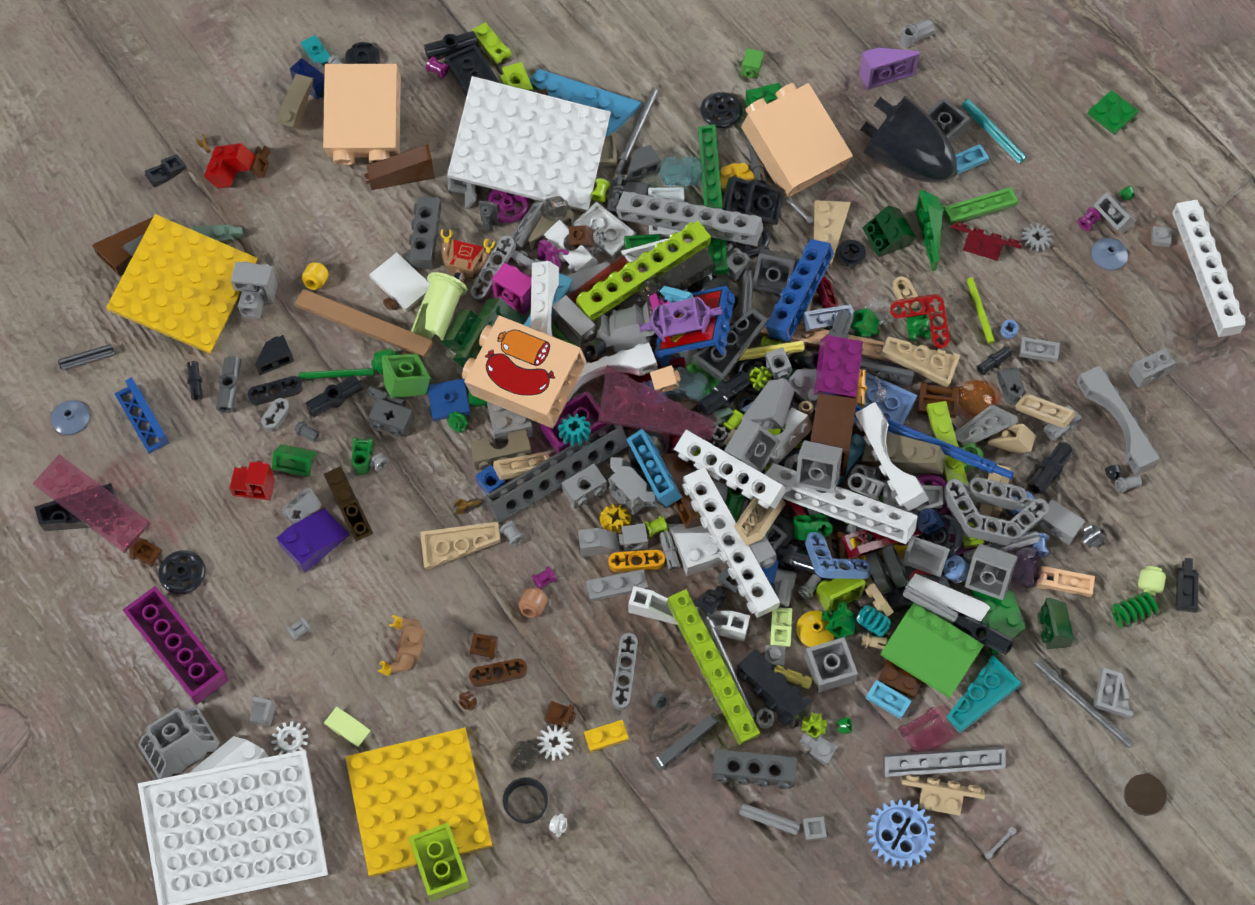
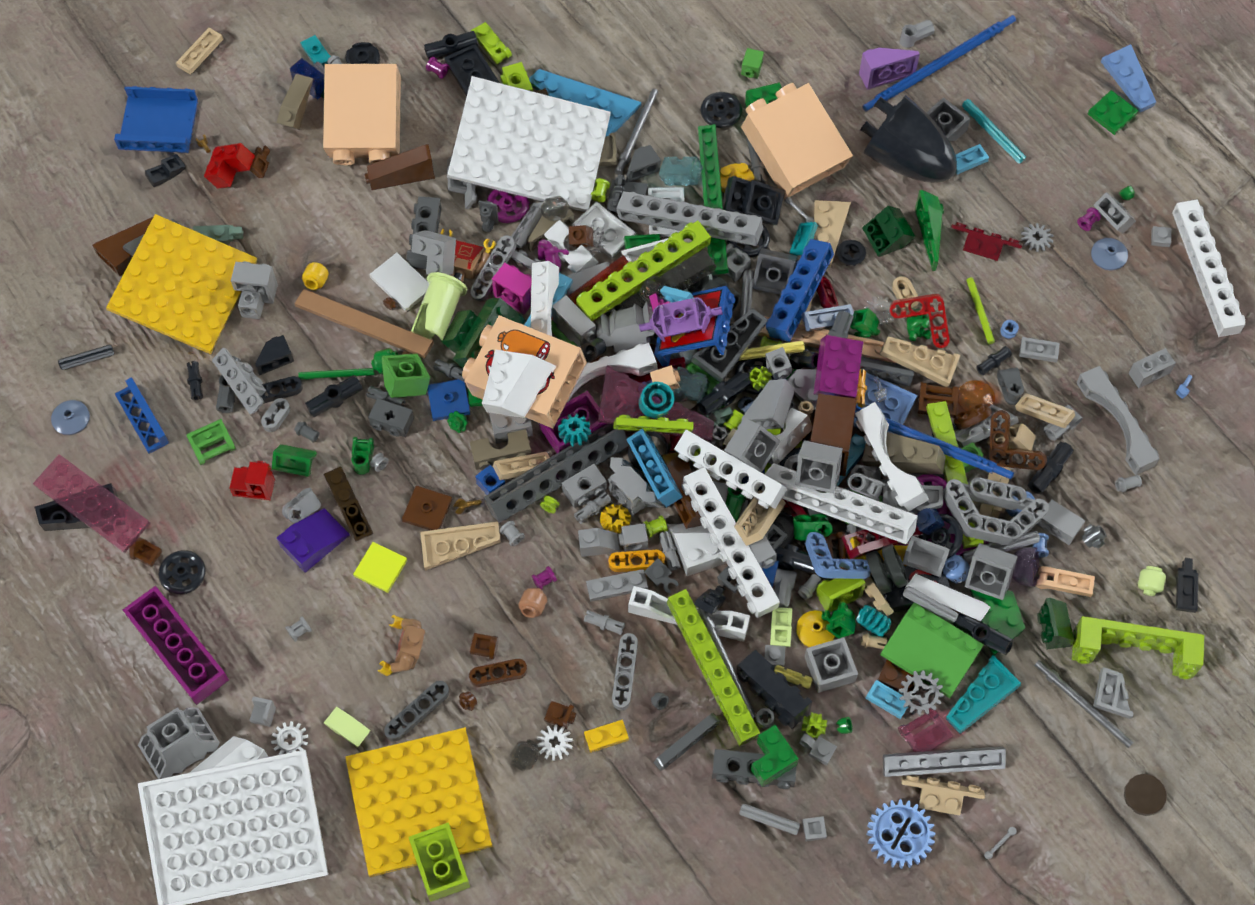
black tyre [502,777,548,824] -> none
white plate [549,814,568,837] -> none
bright green plate [944,187,1018,225] -> none
black hinge [1105,464,1122,480] -> none
green piece [1112,592,1158,628] -> none
none -> blue panel [114,86,198,153]
none -> tan plate [176,28,223,75]
none -> bright green plate [186,419,236,465]
none -> light grey bracket [212,348,266,414]
none -> neon yellow tile [353,542,407,593]
none -> dark grey beam [384,681,449,742]
none -> reddish brown plate [402,486,453,530]
none -> light grey brick [412,230,456,275]
none -> dark grey pin [433,359,465,382]
none -> white wedge [482,349,556,418]
none -> lime bush [540,496,560,514]
none -> light grey pin [574,492,612,524]
none -> light grey pin [584,610,625,635]
none -> lime plate [614,415,693,434]
none -> teal piece [639,382,674,419]
none -> dark grey plate [644,558,679,594]
none -> green brick [751,725,799,787]
none -> teal plate [789,222,818,256]
none -> blue axle [862,15,1016,112]
none -> light grey gear [899,670,944,716]
none -> reddish brown plate [954,403,992,430]
none -> reddish brown beam [989,410,1047,470]
none -> lime plate [1072,616,1204,679]
none -> medium blue wing [1101,44,1156,112]
none -> medium blue hand [1176,375,1192,399]

